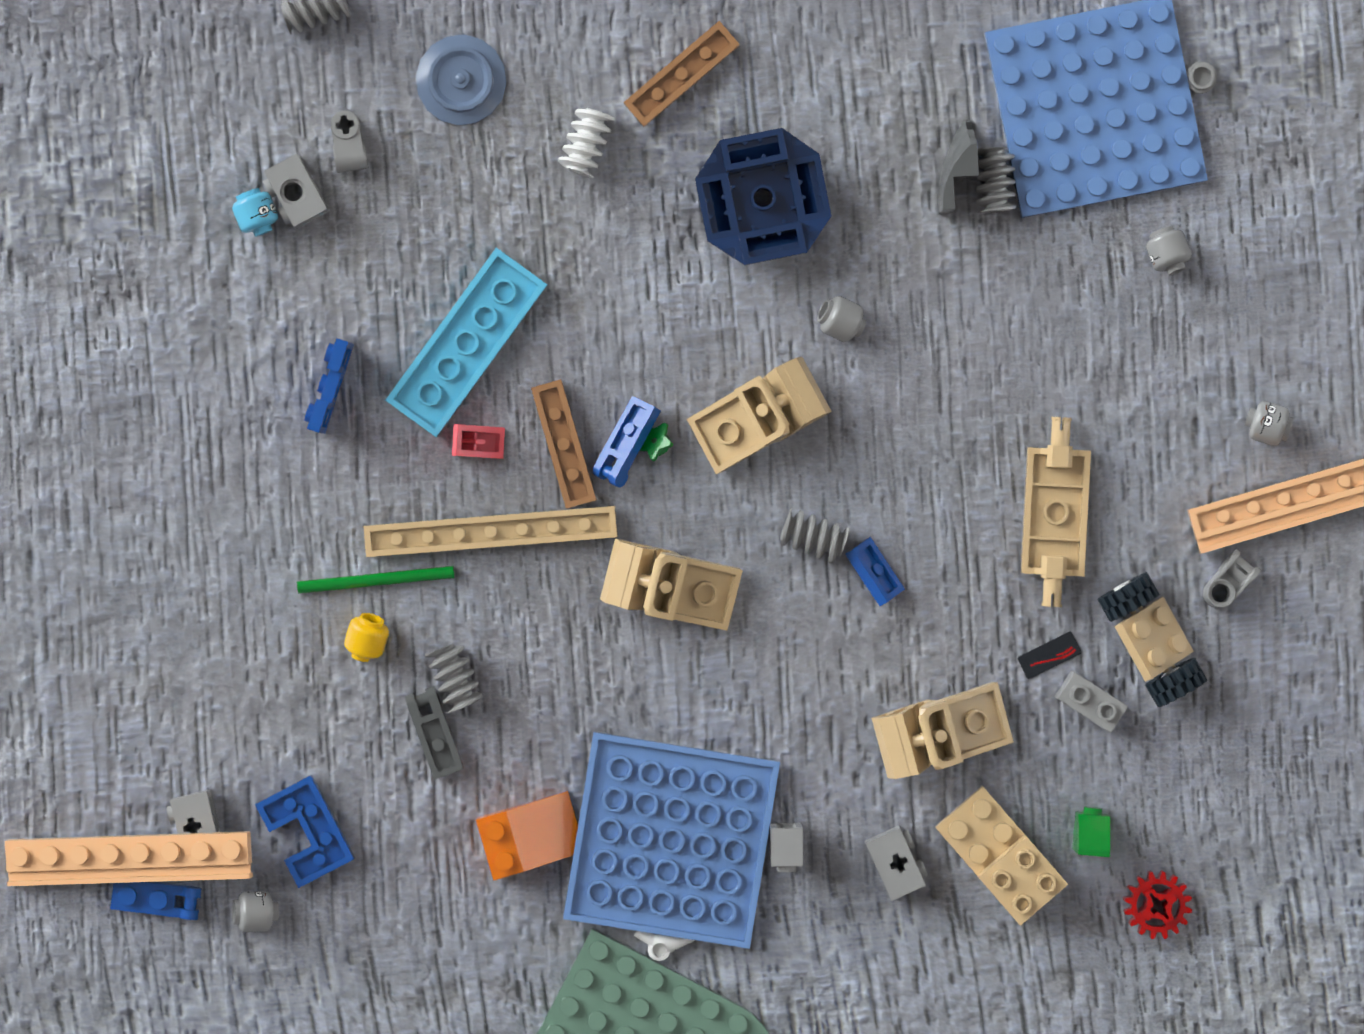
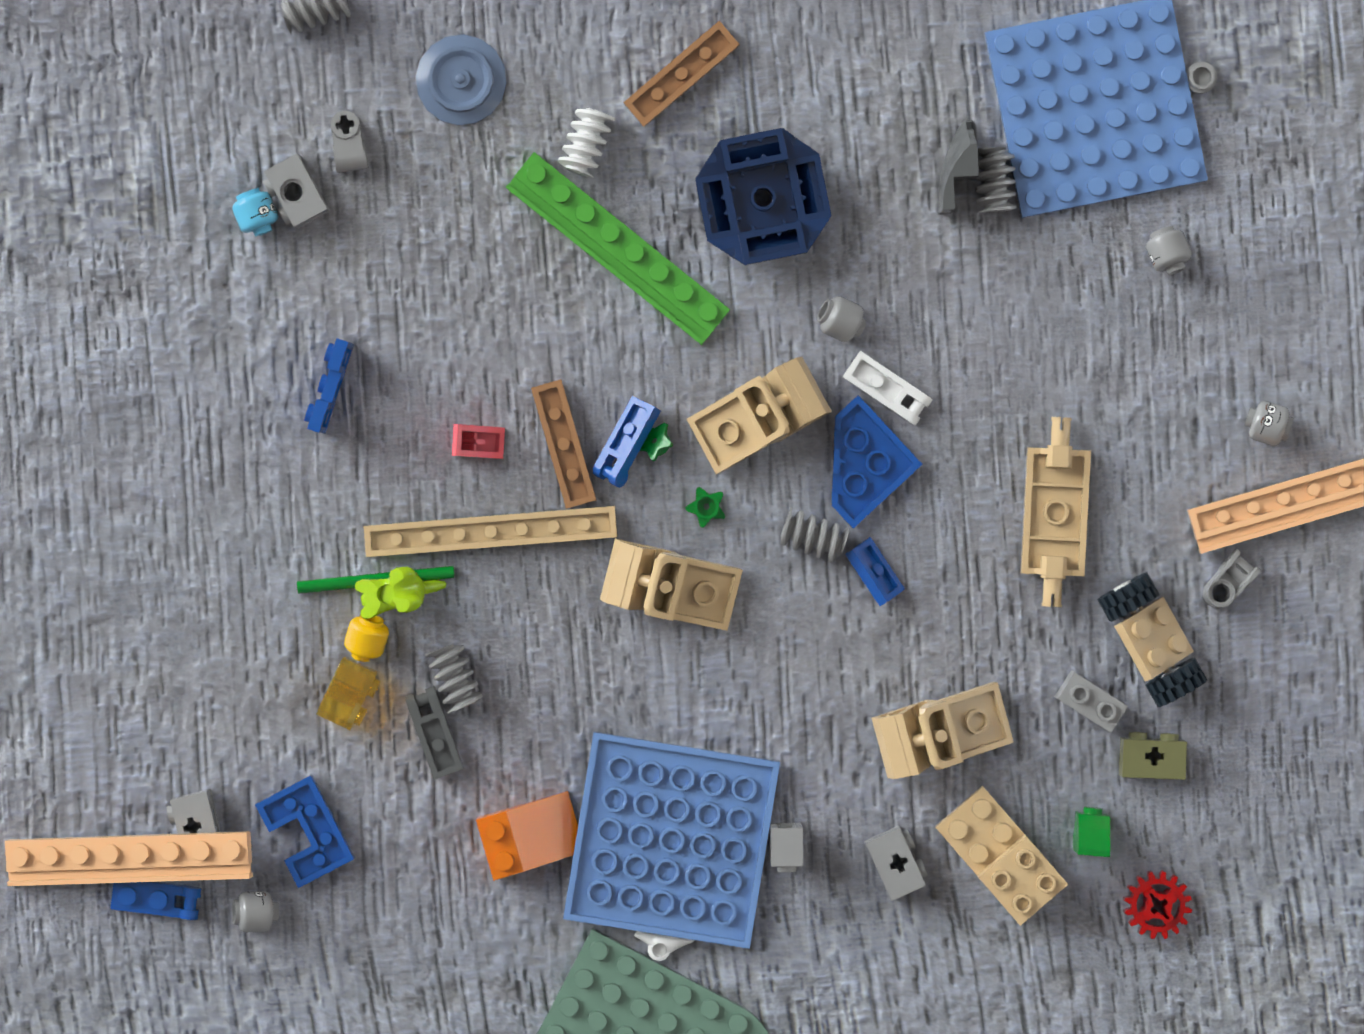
medium azure plate [385,247,547,437] -> none
black sticker [1017,632,1081,679] -> none
none -> clear yellow brick [316,656,381,730]
none -> lime animal [355,566,447,619]
none -> bright green plate [505,152,730,345]
none -> green plate [685,487,725,528]
none -> blue plate [831,395,922,528]
none -> white plate [843,351,933,426]
none -> olive brick [1119,732,1187,780]

